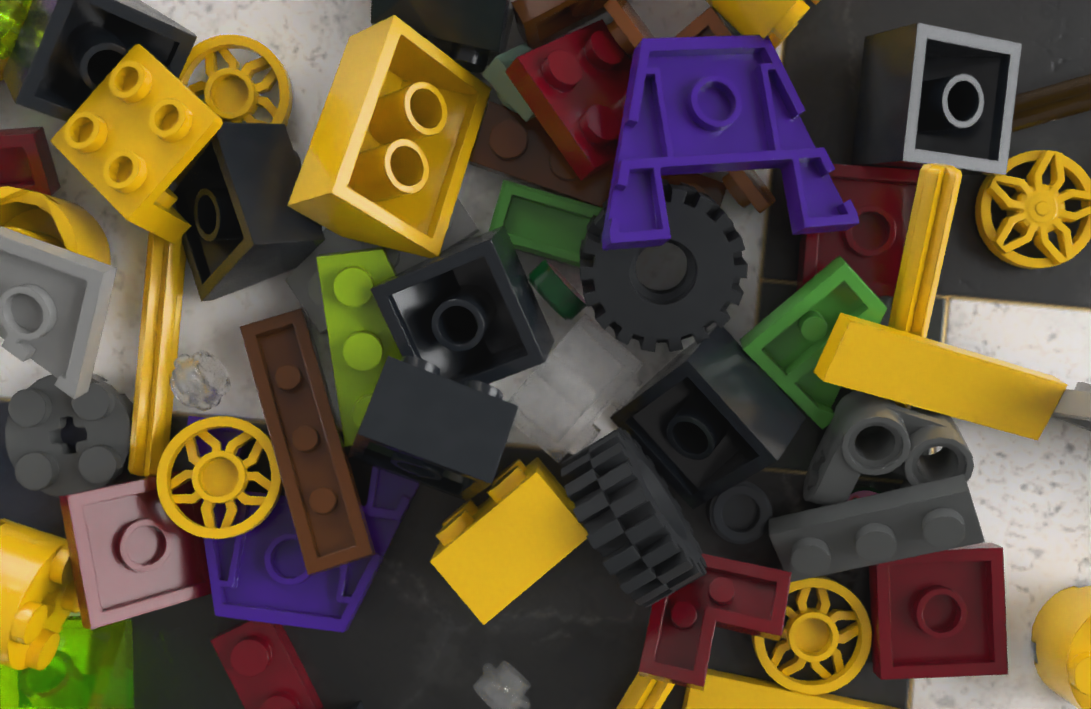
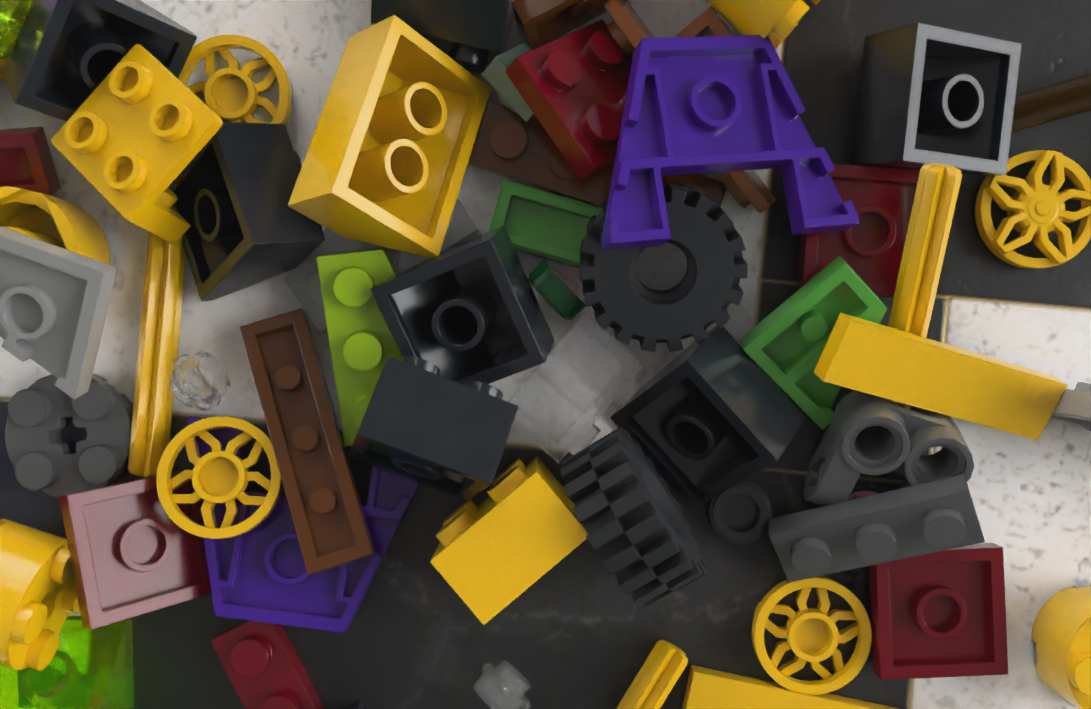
dark red plate [639,553,792,691] -> none

